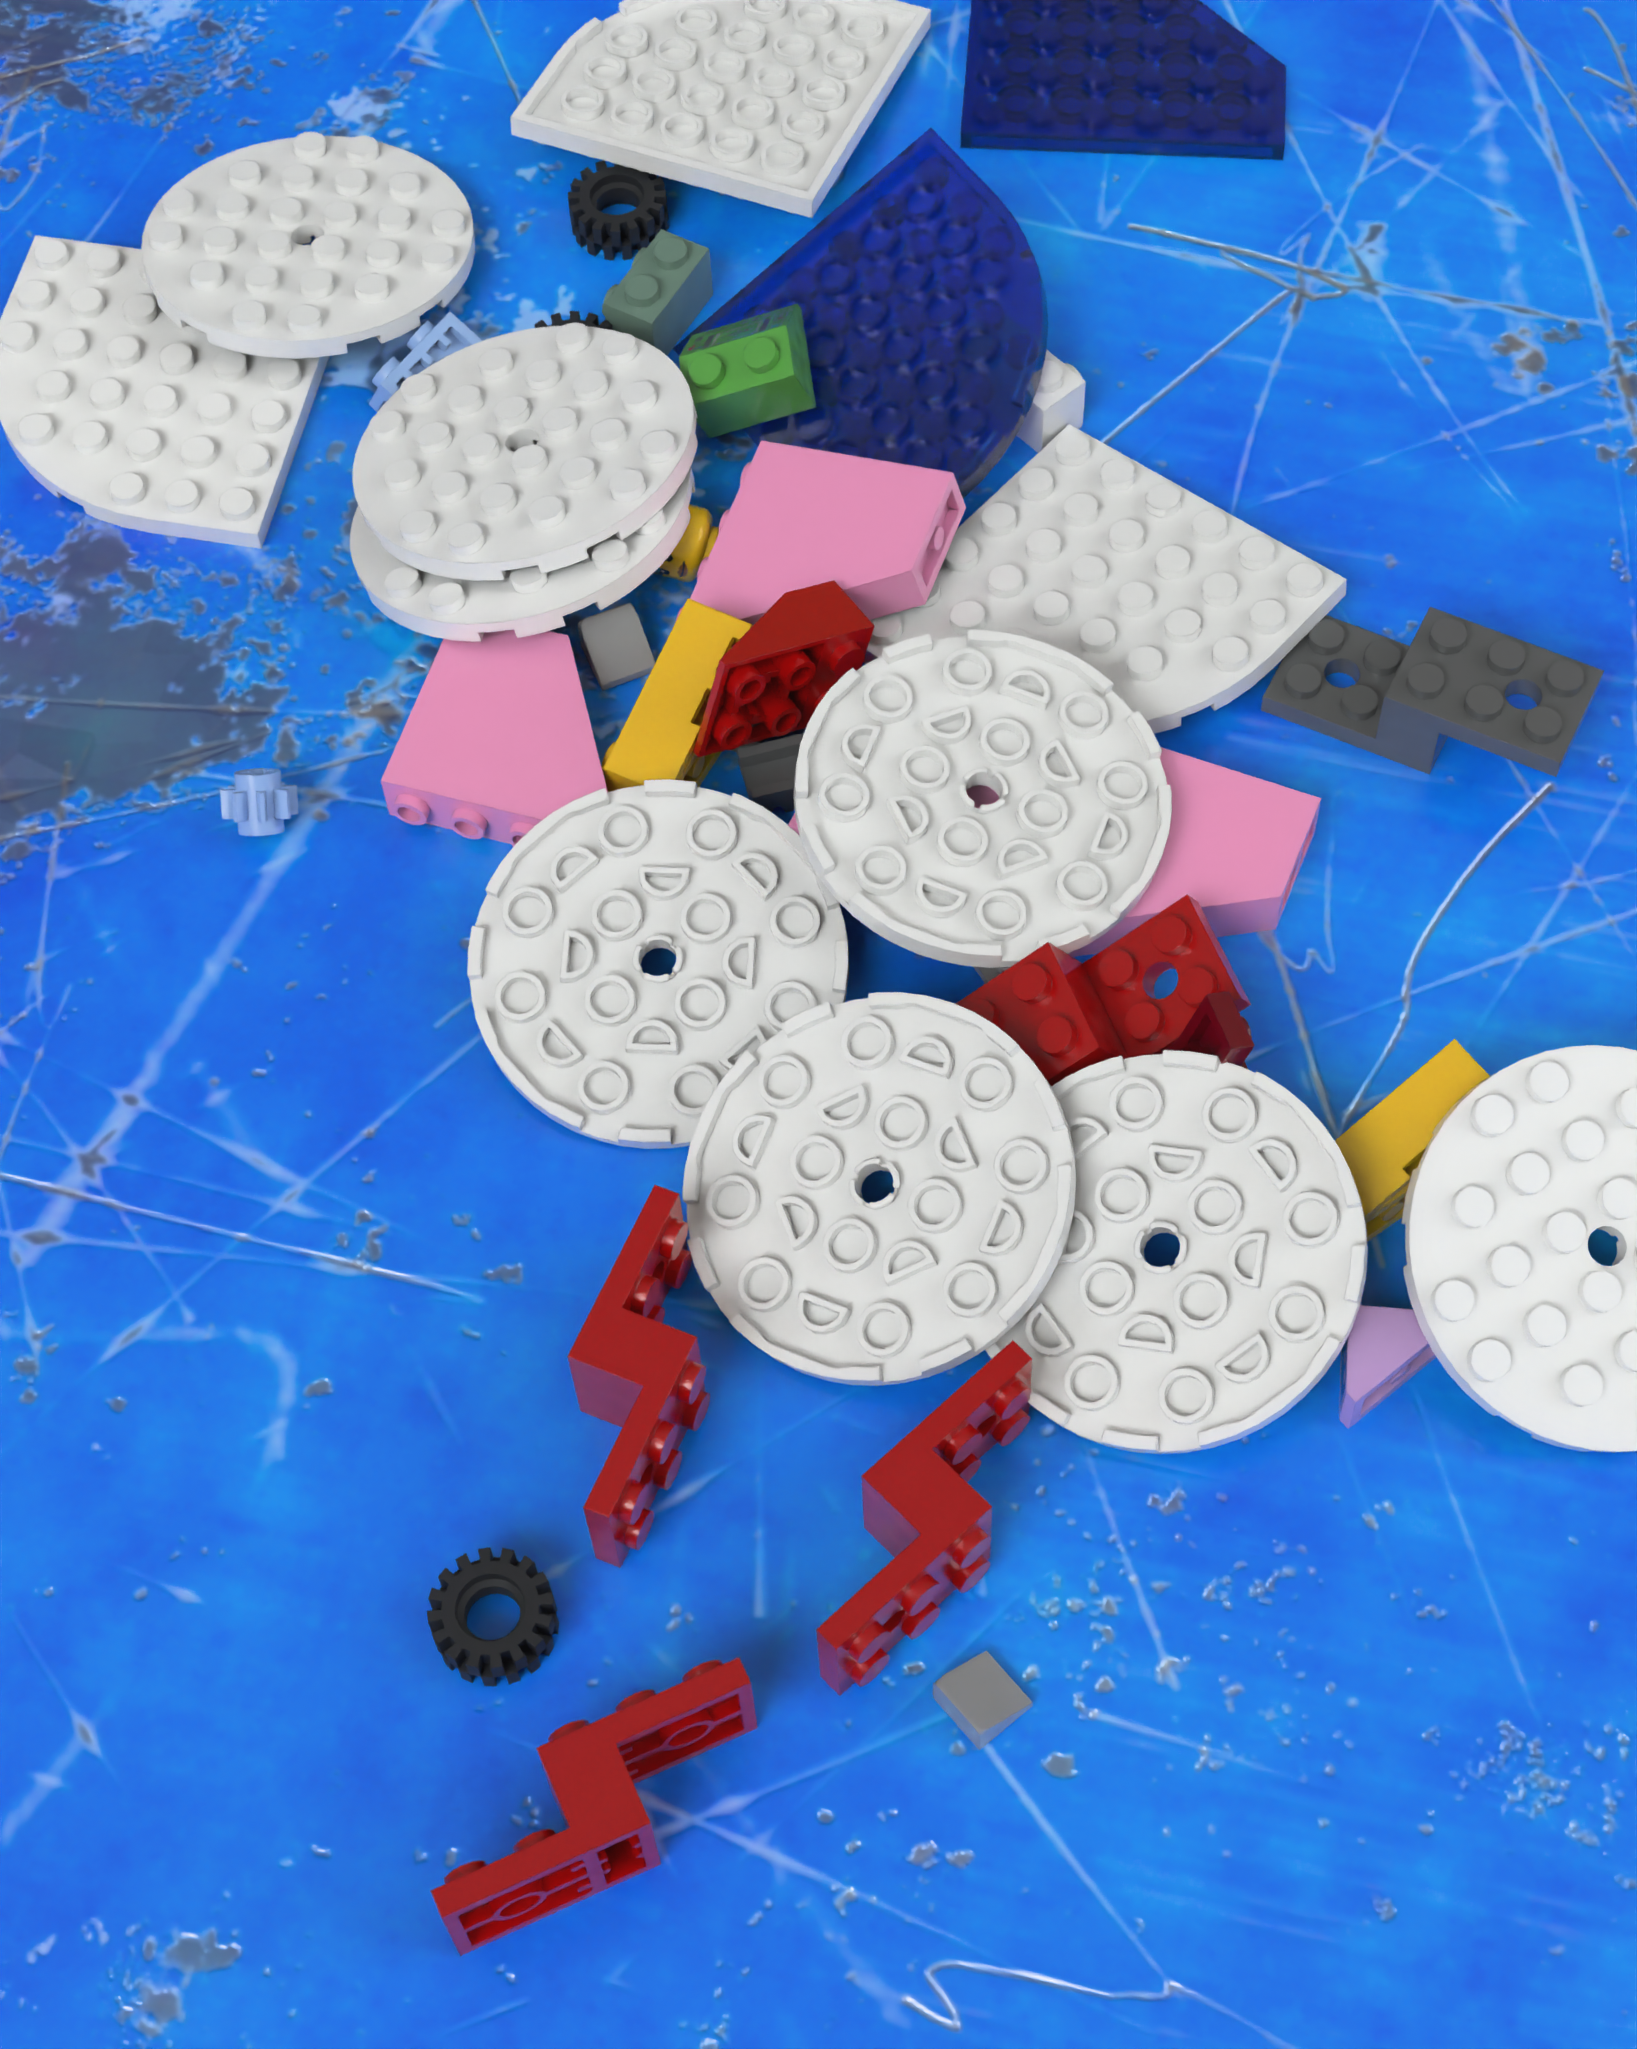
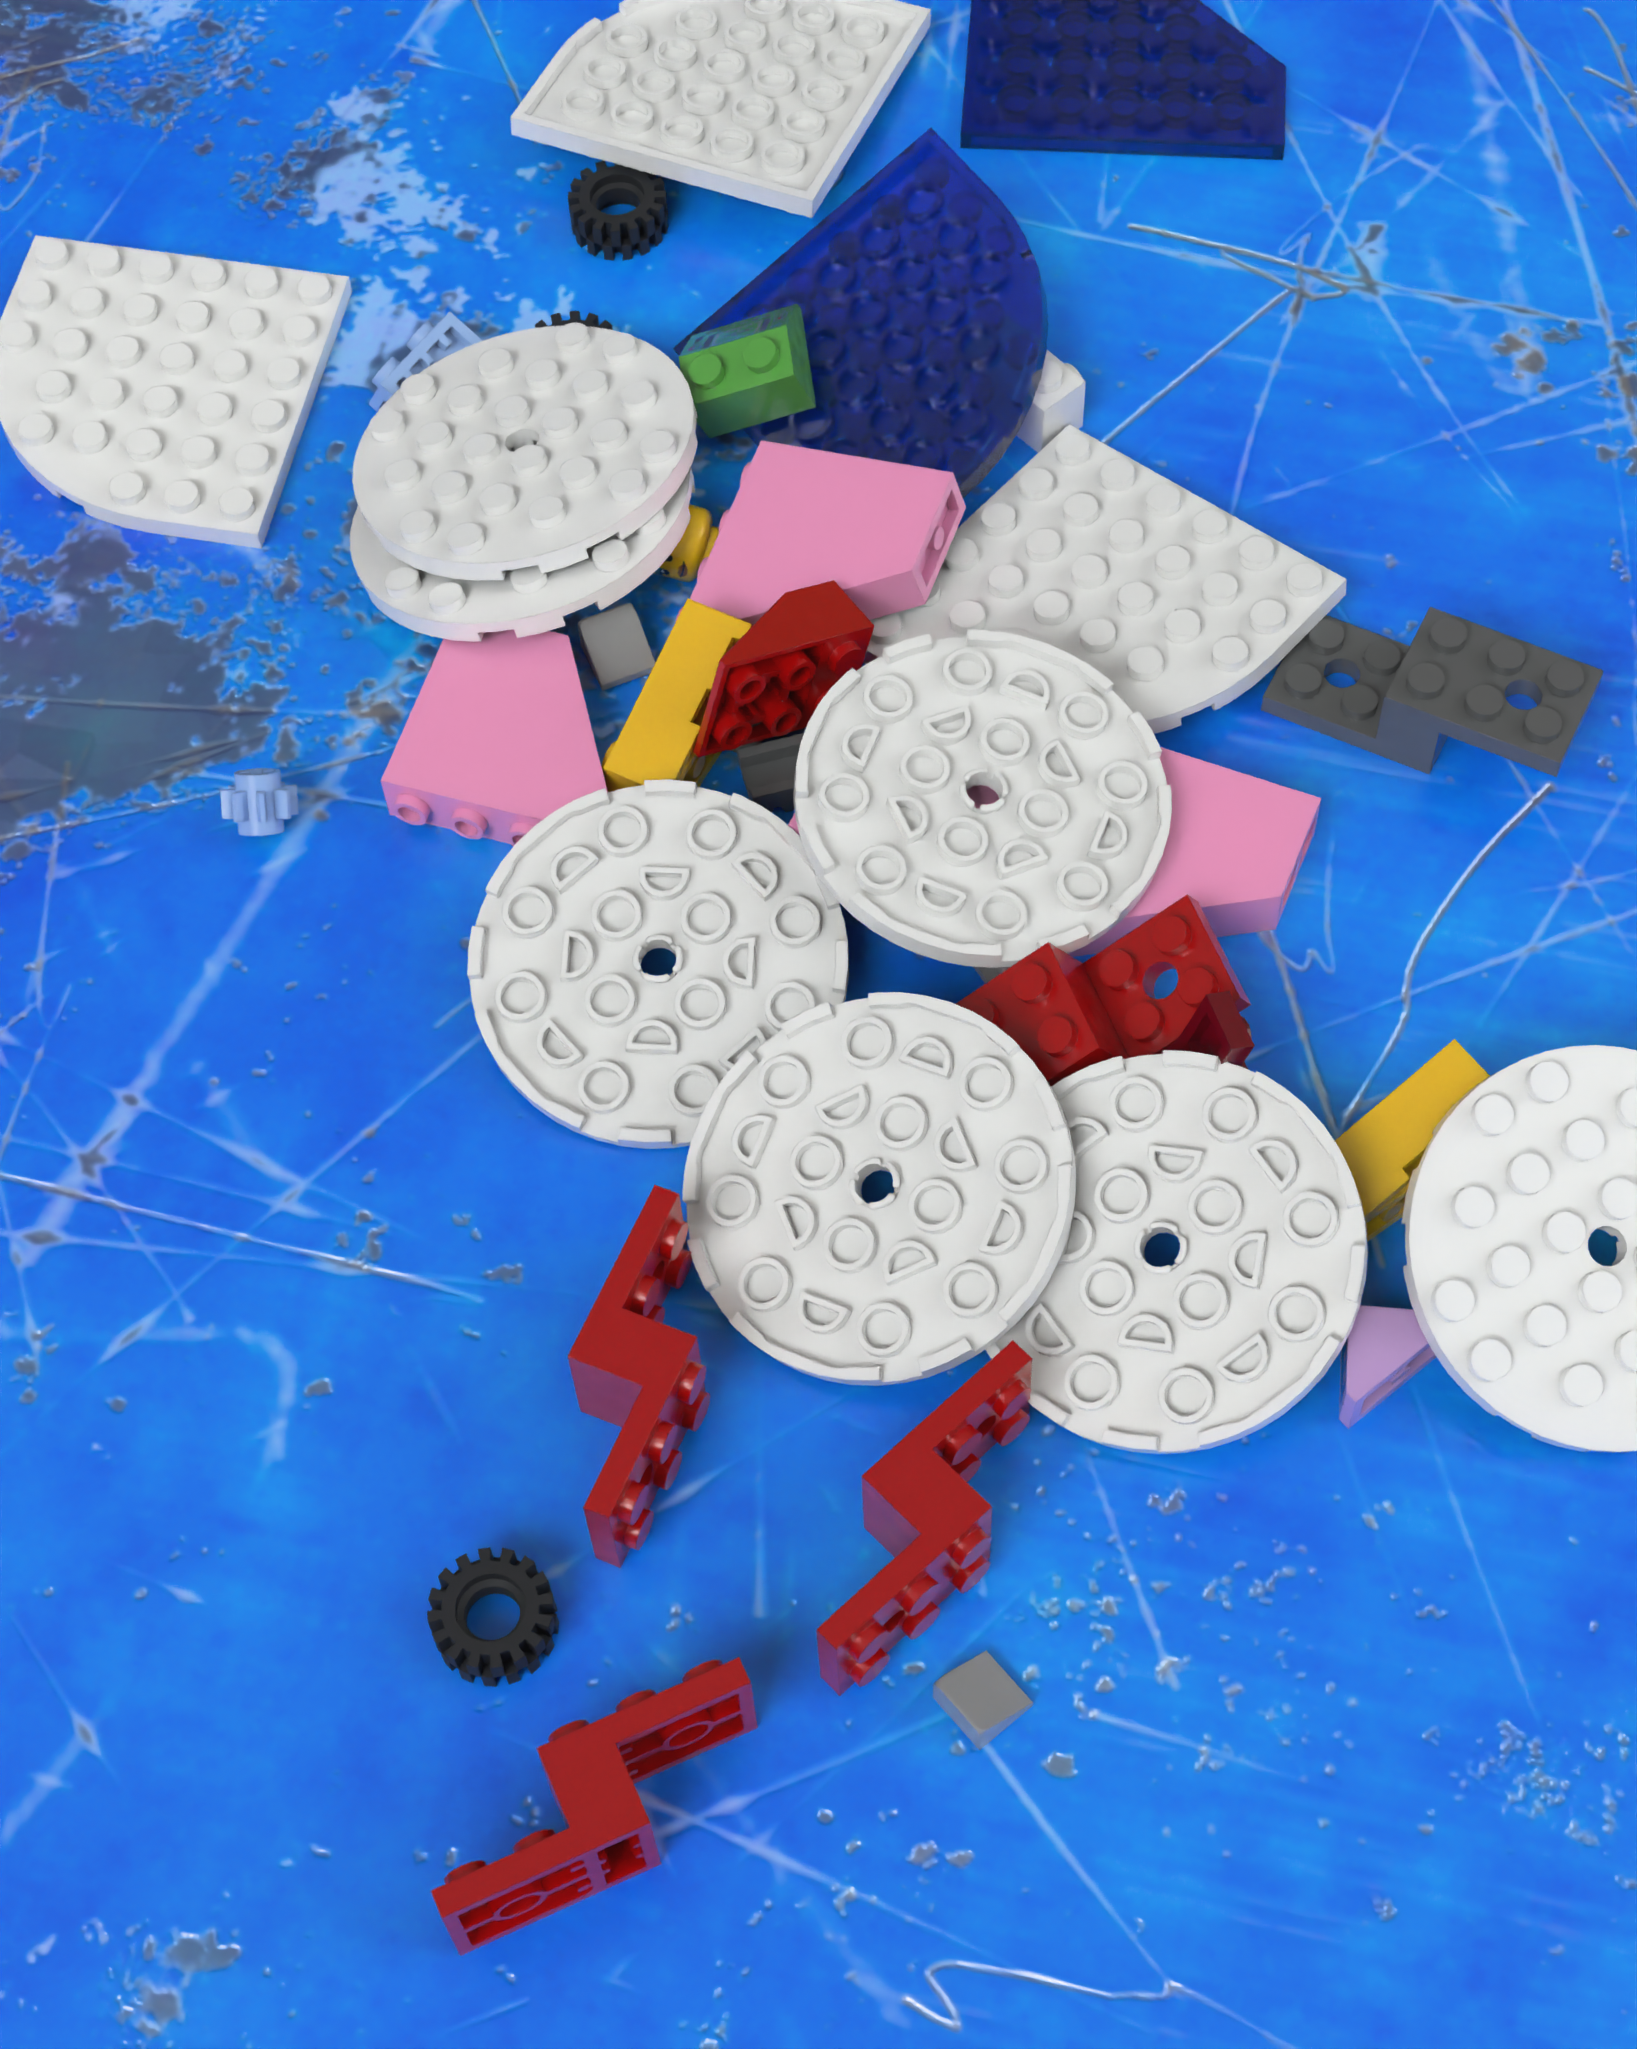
white plate [141,132,475,359] -> none
sand green brick [602,229,713,356] -> none

